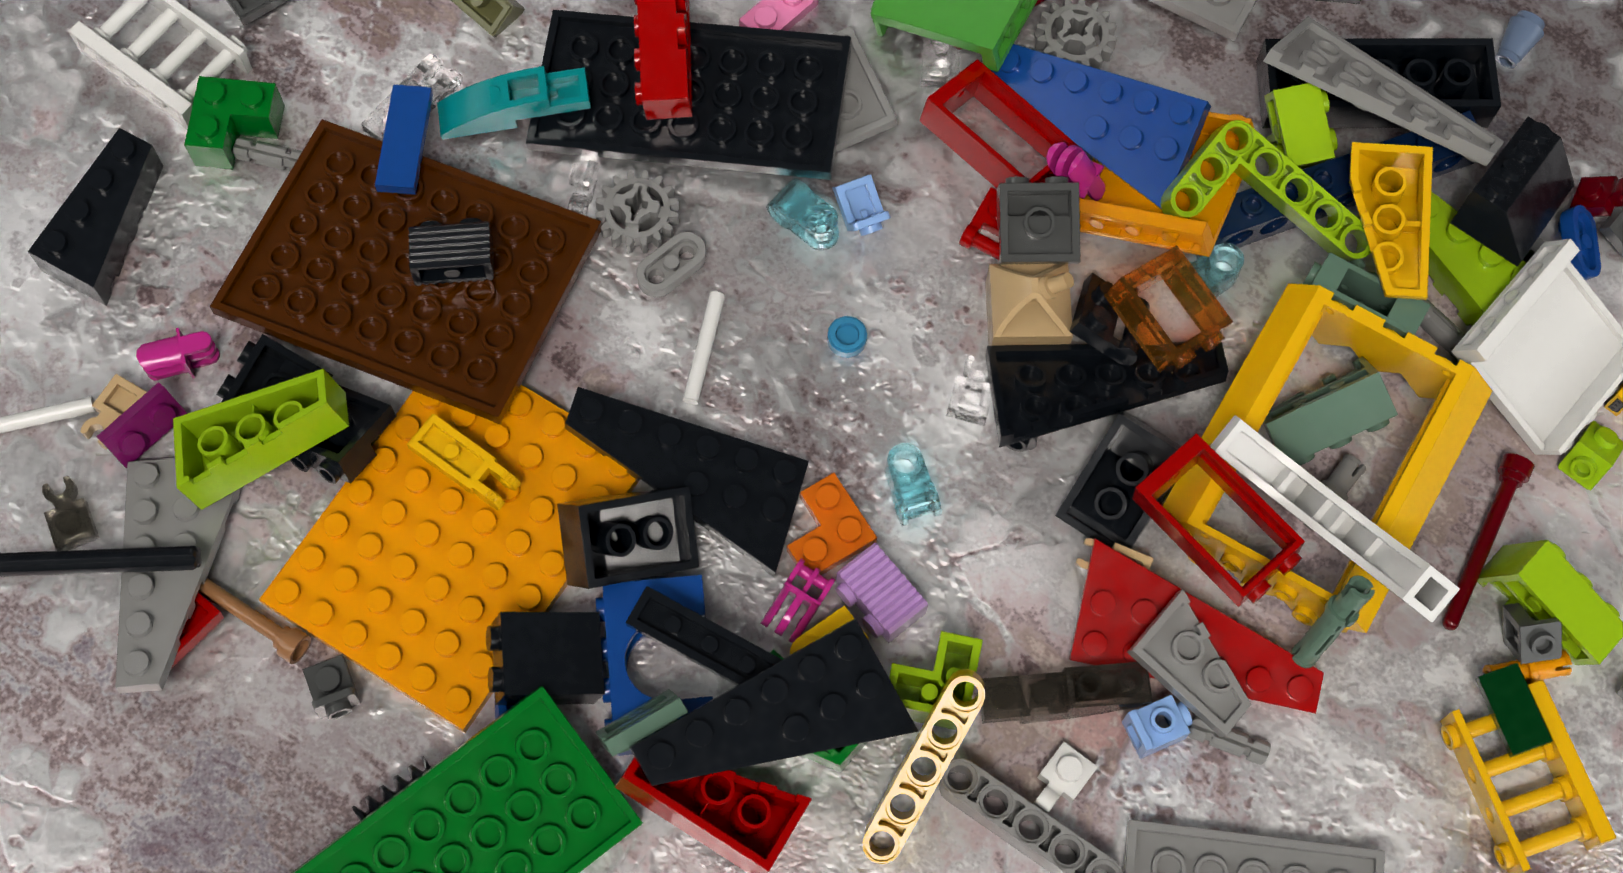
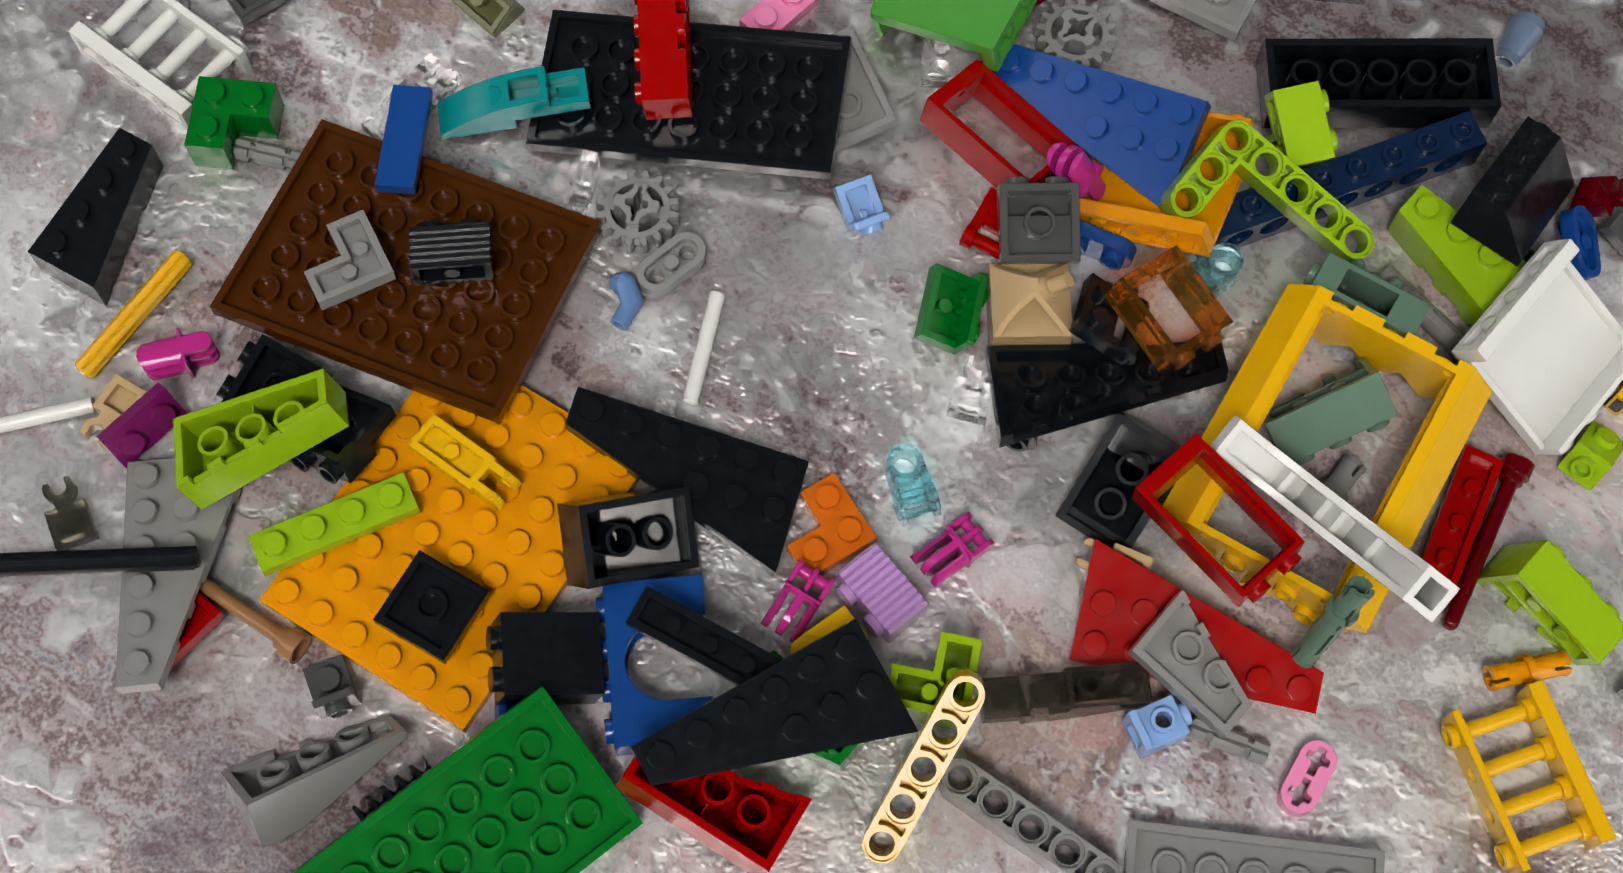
sand green plate [595,689,688,757] -> none
clear light blue piece [766,178,839,251] -> none
dark azure tile [827,316,867,358] -> none
white plate [1033,742,1098,814] -> none
light grey wing [1263,16,1504,166] -> none
yellow wedge [1349,142,1433,300] -> none
dark green tile [1475,663,1553,758] -> none
dark grey bracket [1503,603,1562,664] -> none
none -> yellow axle [74,250,192,379]
none -> light grey wedge [220,715,407,848]
none -> lime plate [248,472,421,577]
none -> light grey plate [304,210,396,310]
none -> black plate [373,550,491,664]
none -> medium blue arm [609,272,643,331]
none -> dark pink arm [910,512,995,588]
none -> green bracket [914,263,988,355]
none -> blue plate [1080,220,1137,270]
none -> bright pink beam [1276,740,1337,817]
none -> red plate [1420,444,1505,605]

